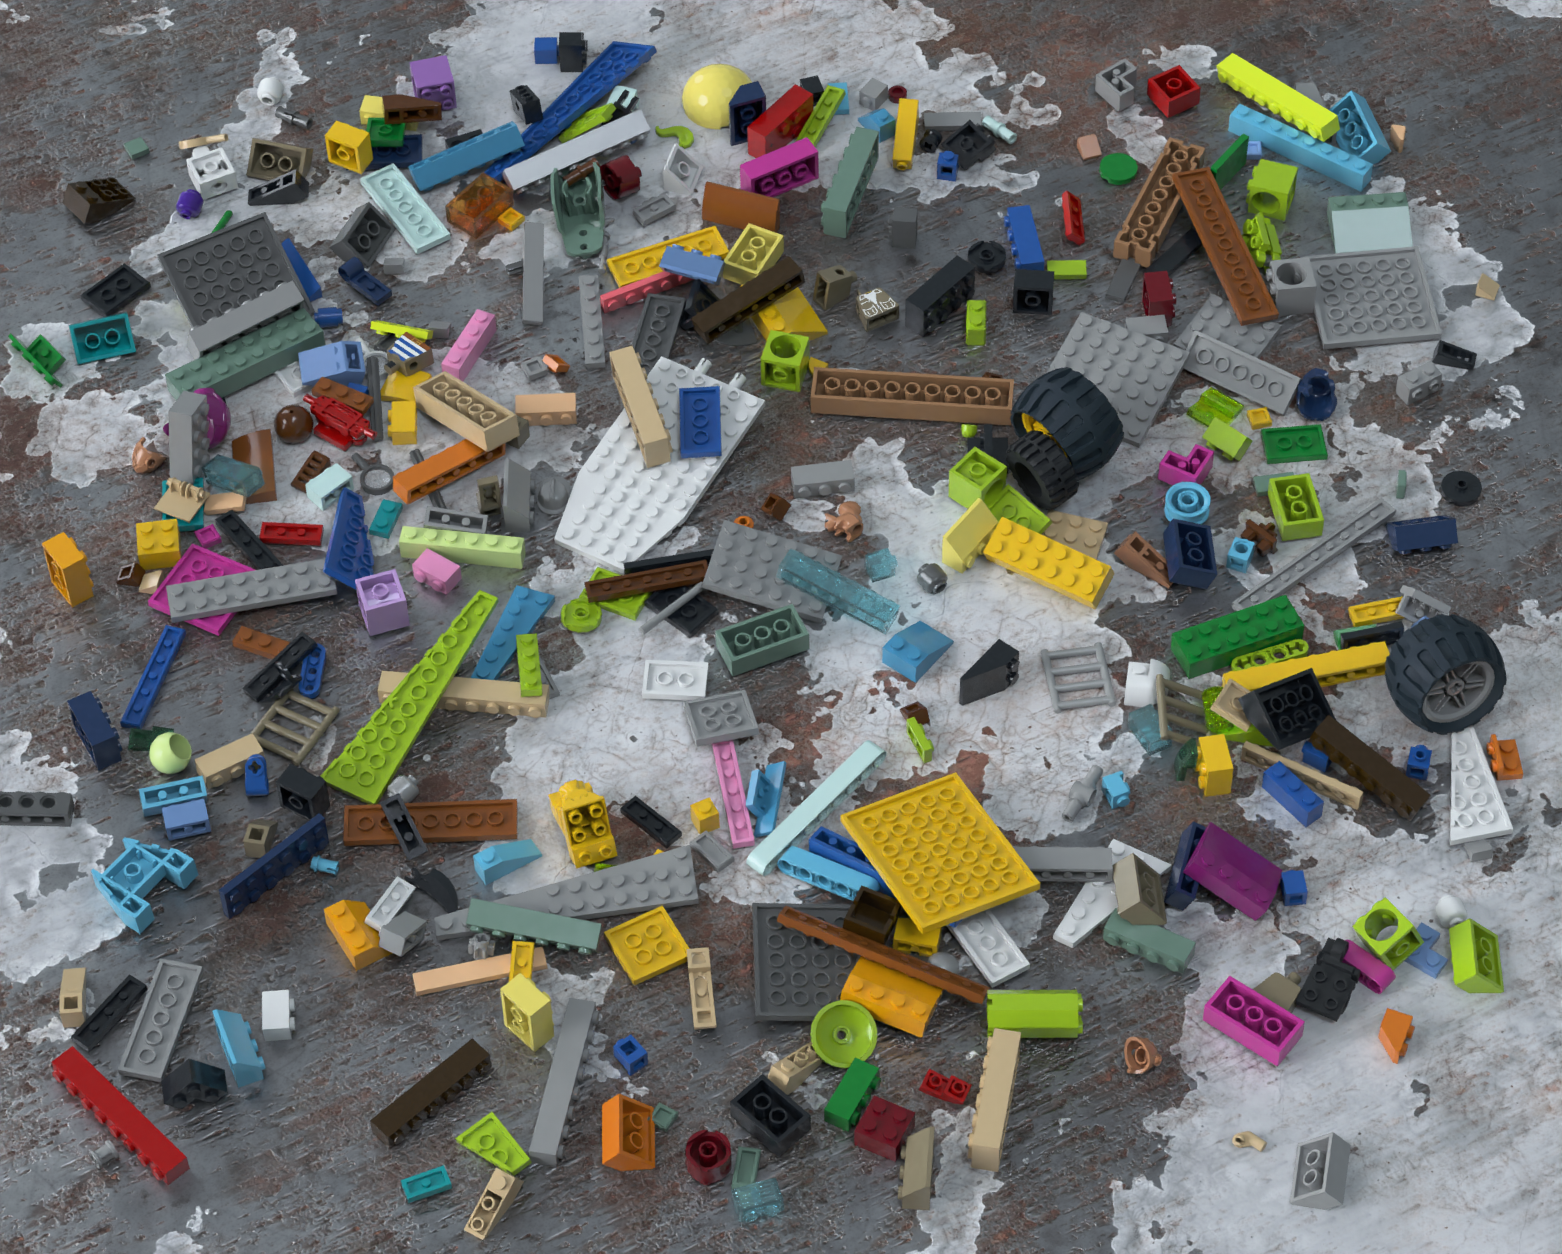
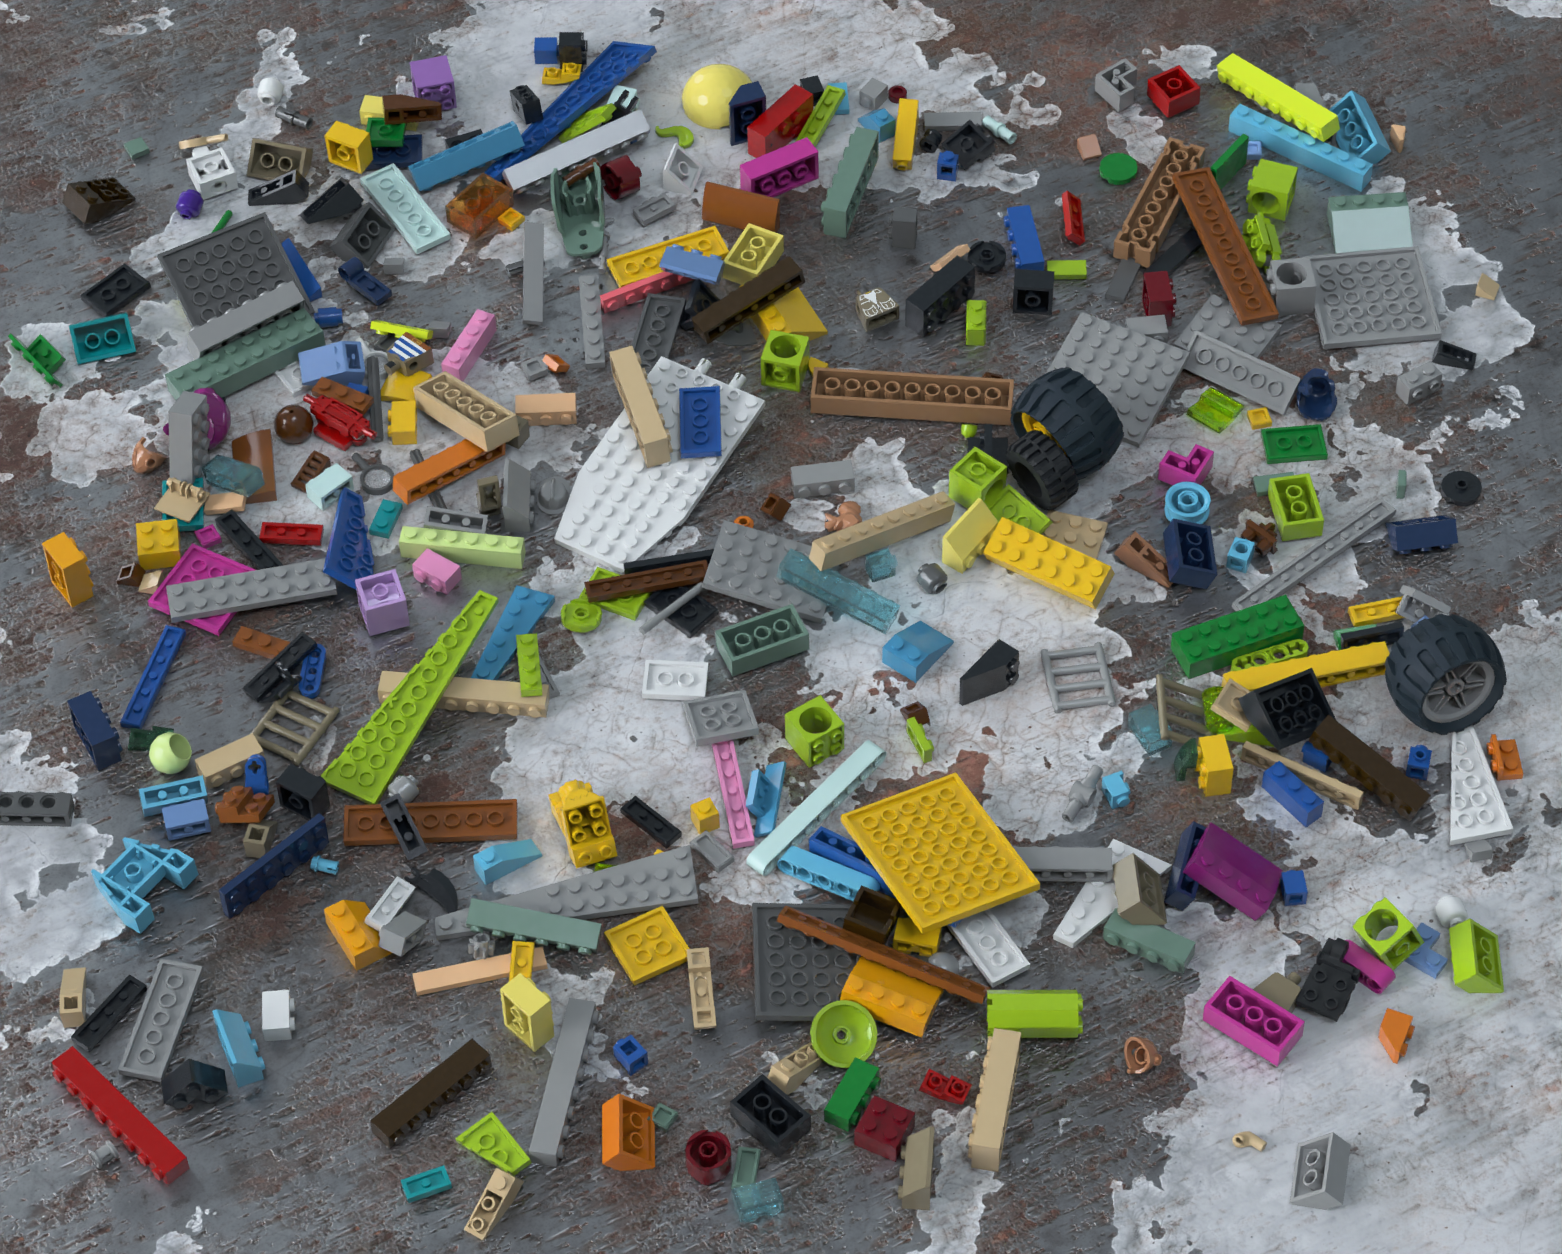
dark tan torso [813,265,857,311] -> none
white brick [1124,659,1170,708] -> none
lime brick [1202,417,1253,461] -> none
none -> dark orange plate [215,786,275,823]
none -> black slope [299,177,364,225]
none -> yellow slope [542,63,582,85]
none -> lime brick [785,695,844,768]
none -> tan brick [809,491,955,571]
none -> light nougat tile [930,244,970,272]

